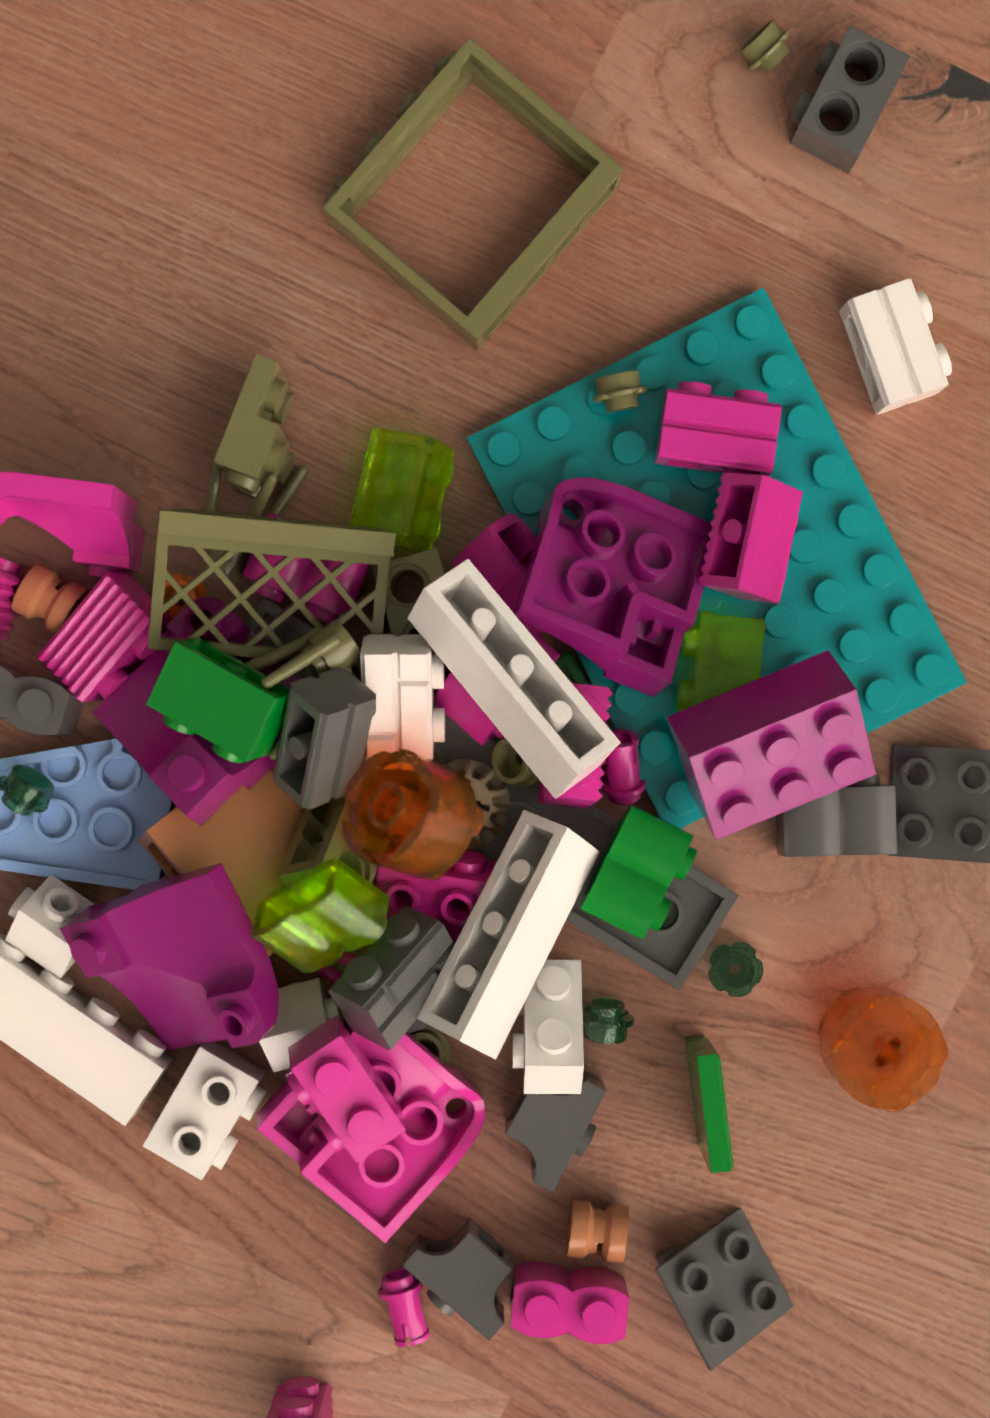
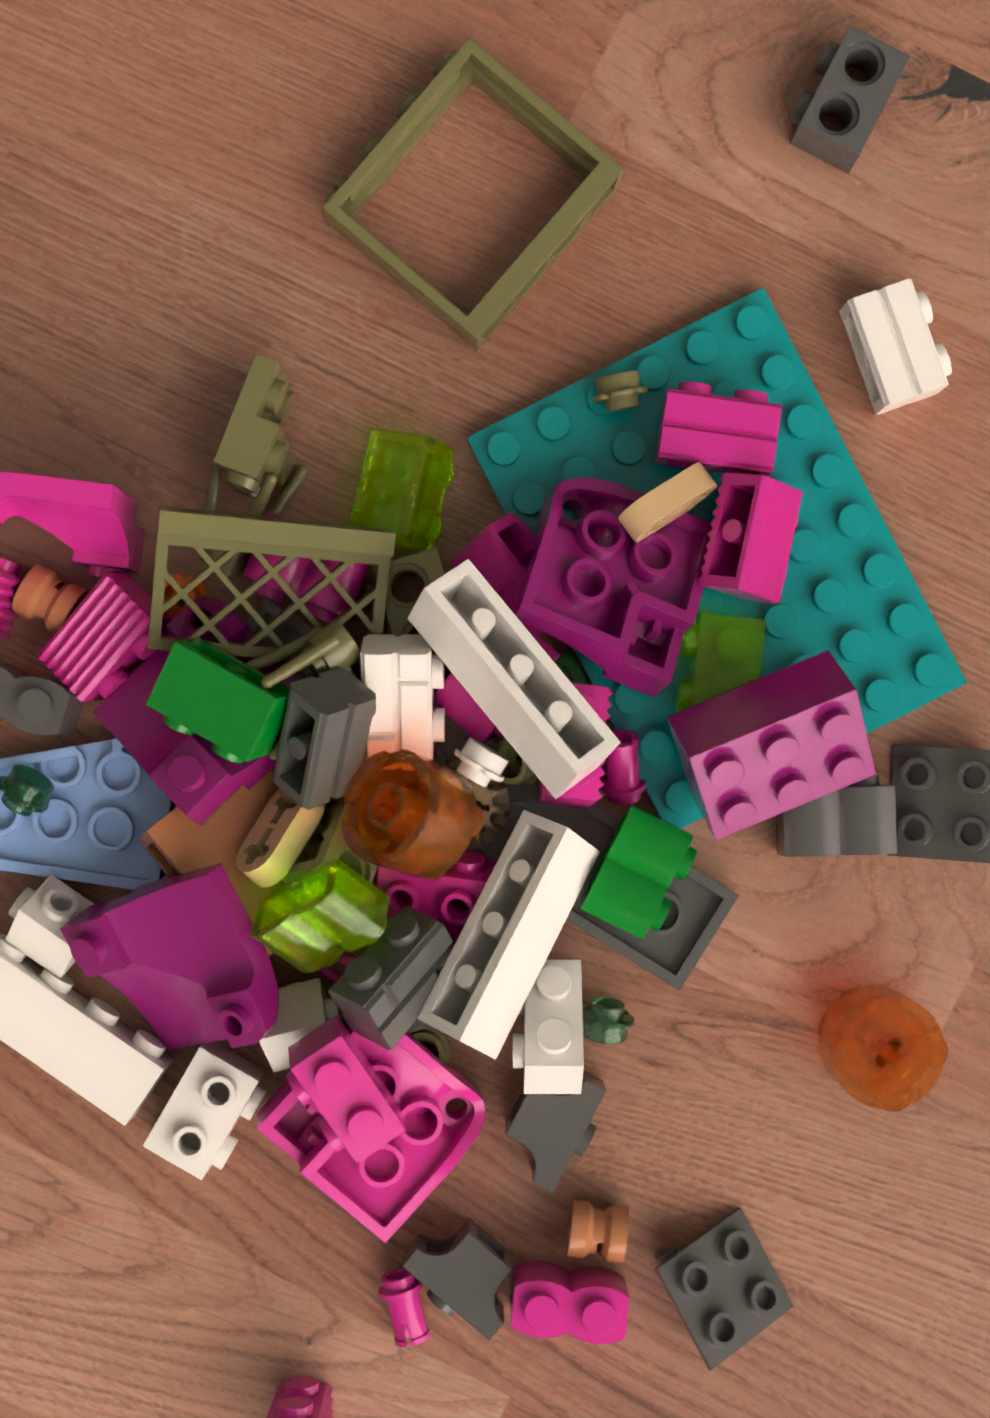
green tile [684,1035,734,1174] -> none
clear green plate [708,941,763,997] -> none
olive plate [739,19,791,73] -> none
none -> tan beam [236,789,325,888]
none -> white plate [454,737,509,787]
none -> tan beam [618,462,717,543]

